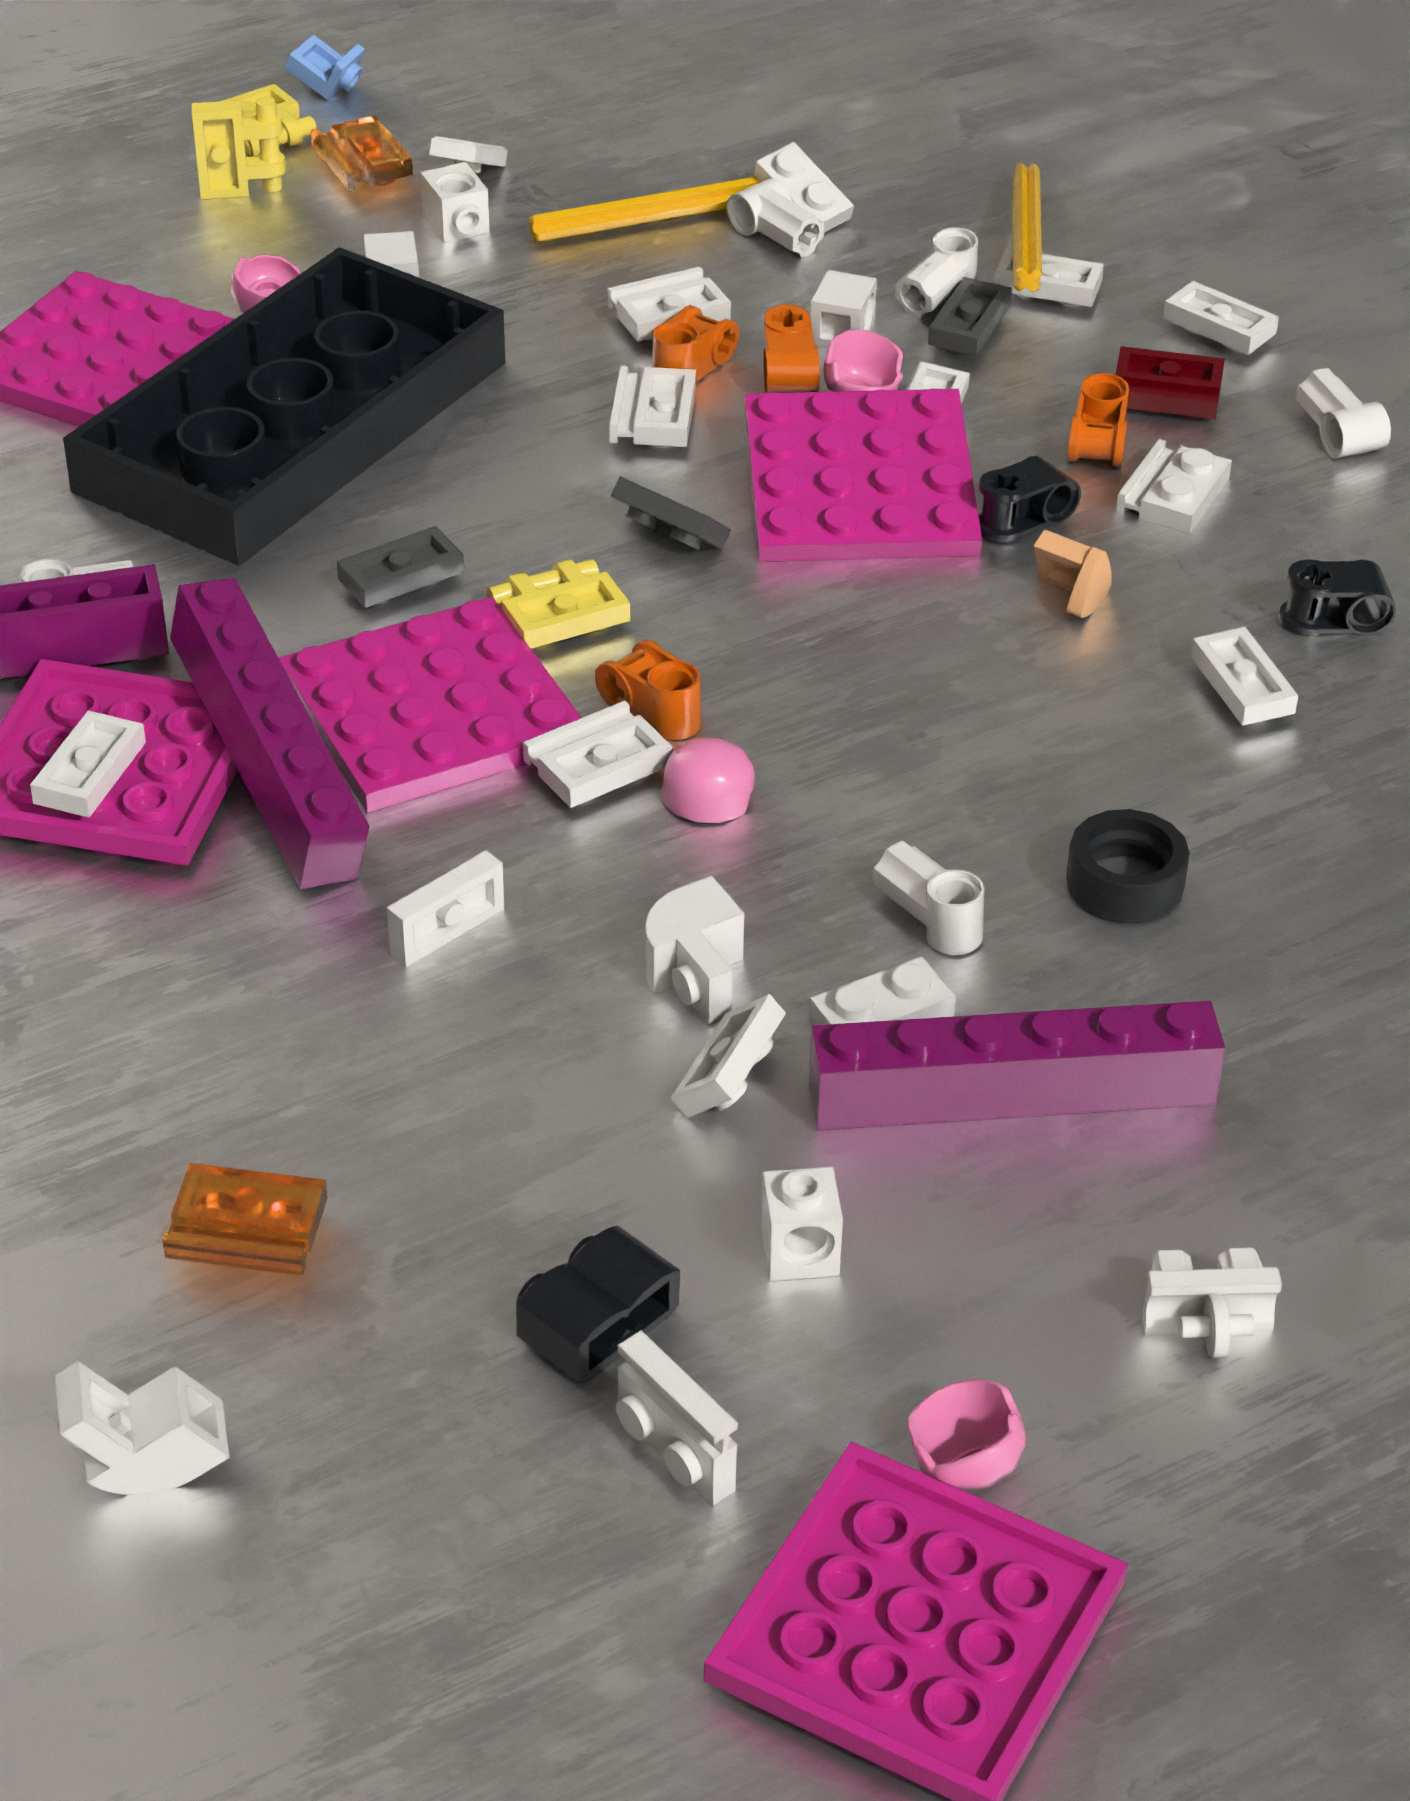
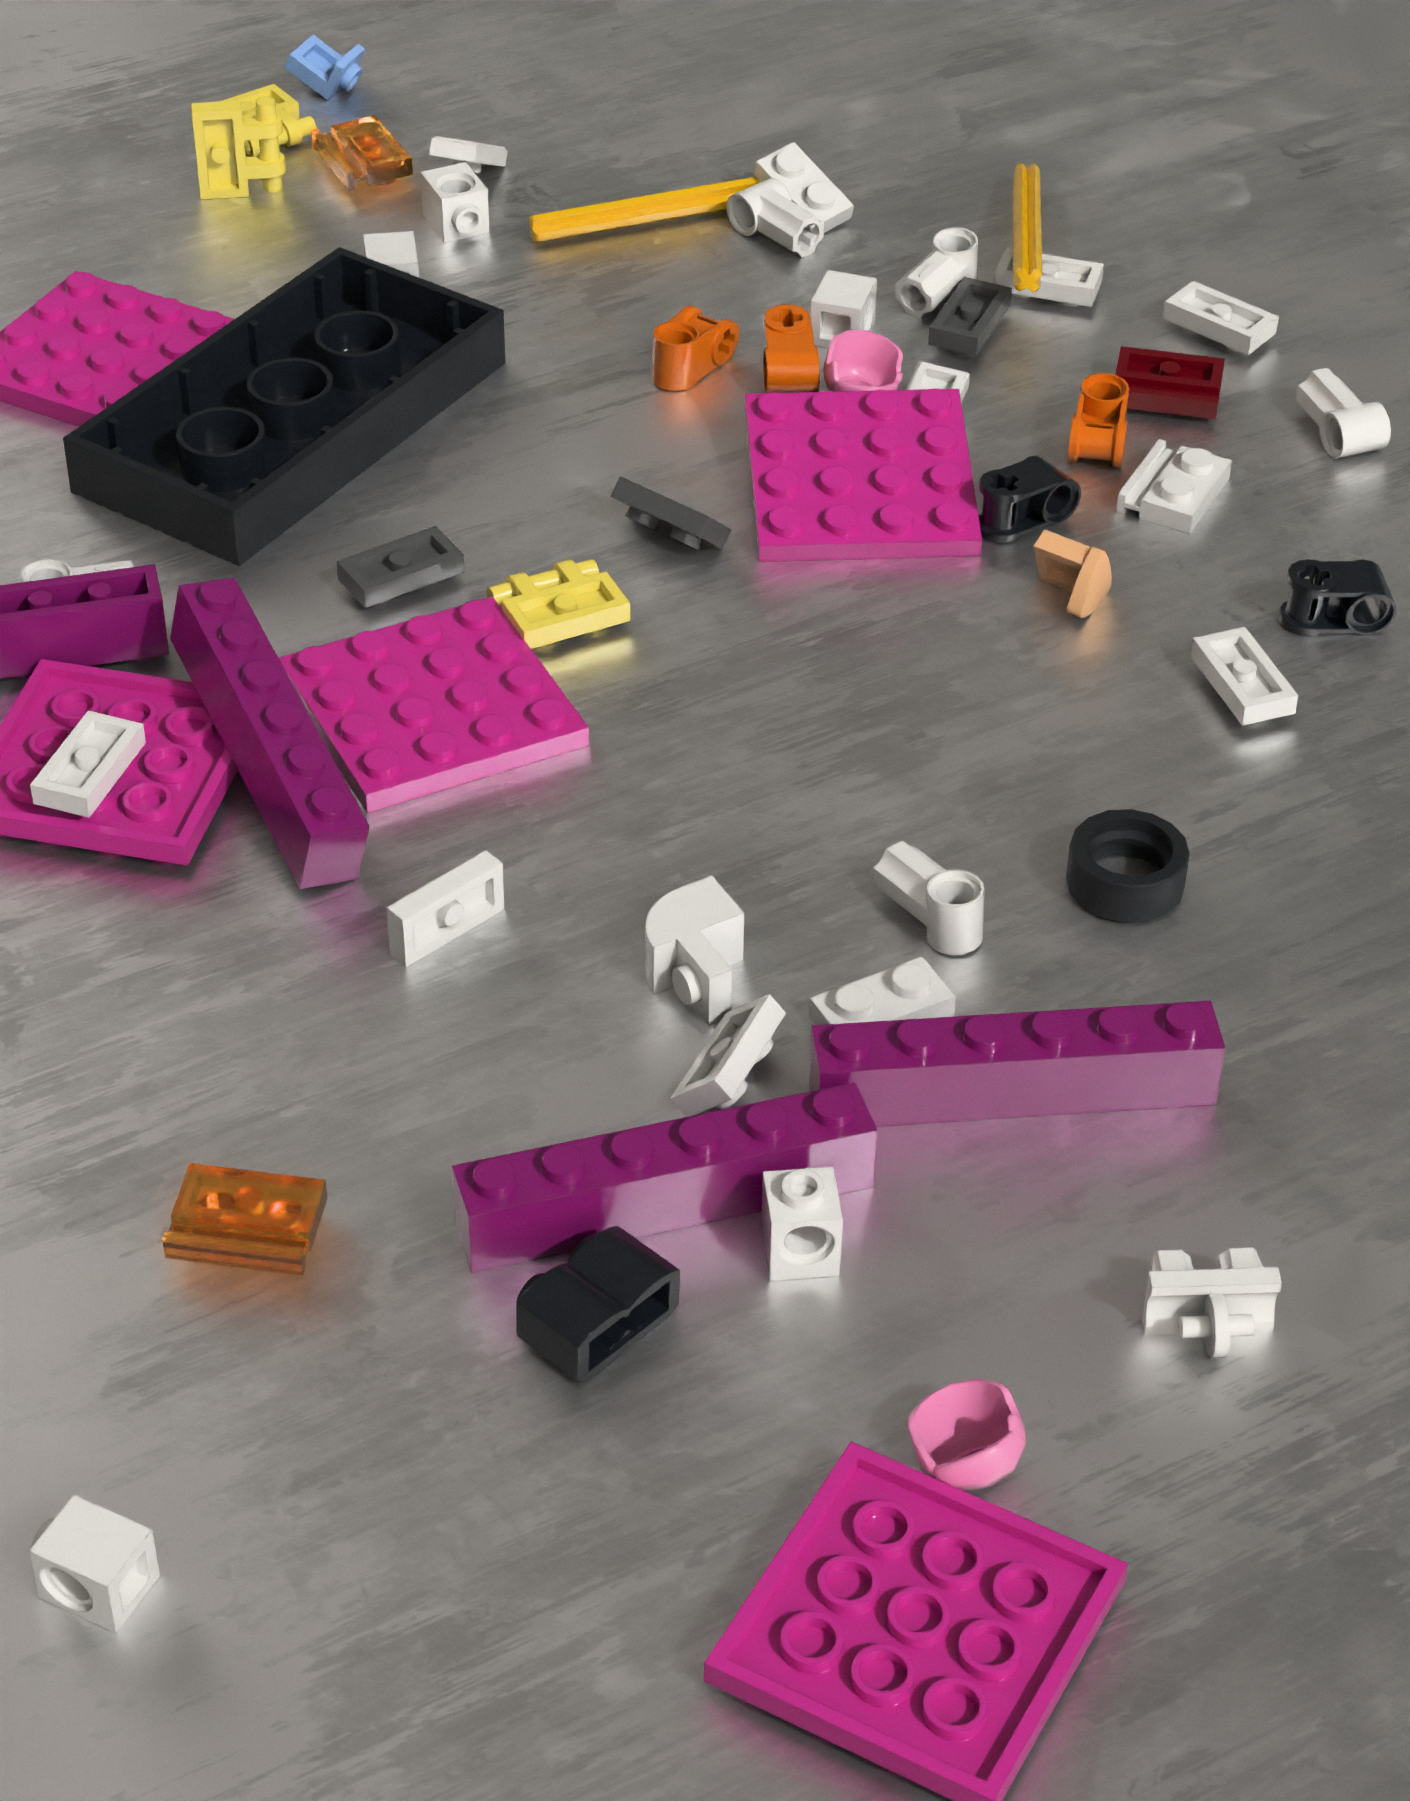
white brick [55,1361,230,1495] -> none
bright pink hair [231,254,302,313] -> none
white plate [523,700,673,808] -> none
orange piece [595,639,702,740] -> none
white plate [607,266,731,342] -> none
white plate [609,366,696,448] -> none
white plate [616,1331,738,1506] -> none
bright pink hair [662,737,755,823] -> none
none -> white brick [29,1494,160,1634]
none -> magenta brick [452,1082,877,1274]

